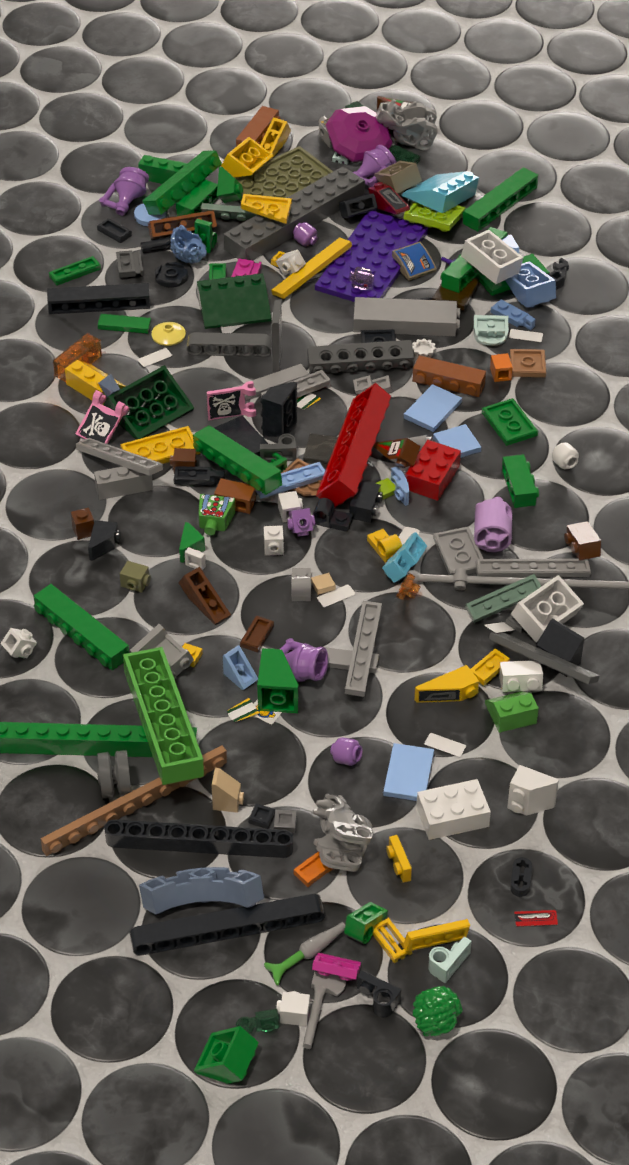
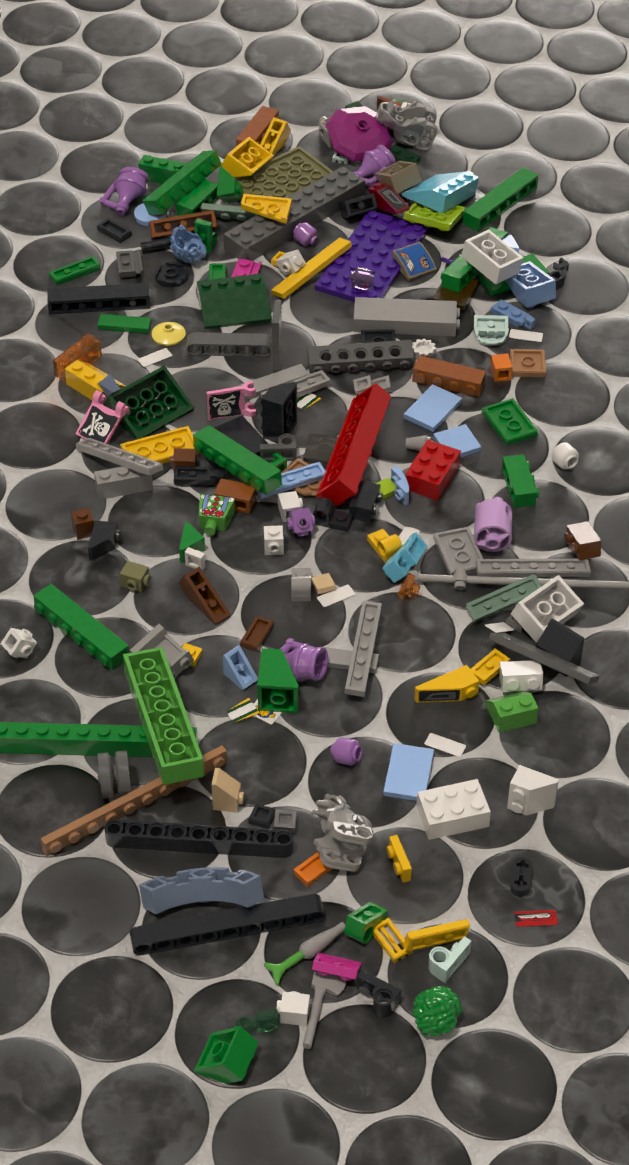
reddish brown slope [373,438,420,468] -> none

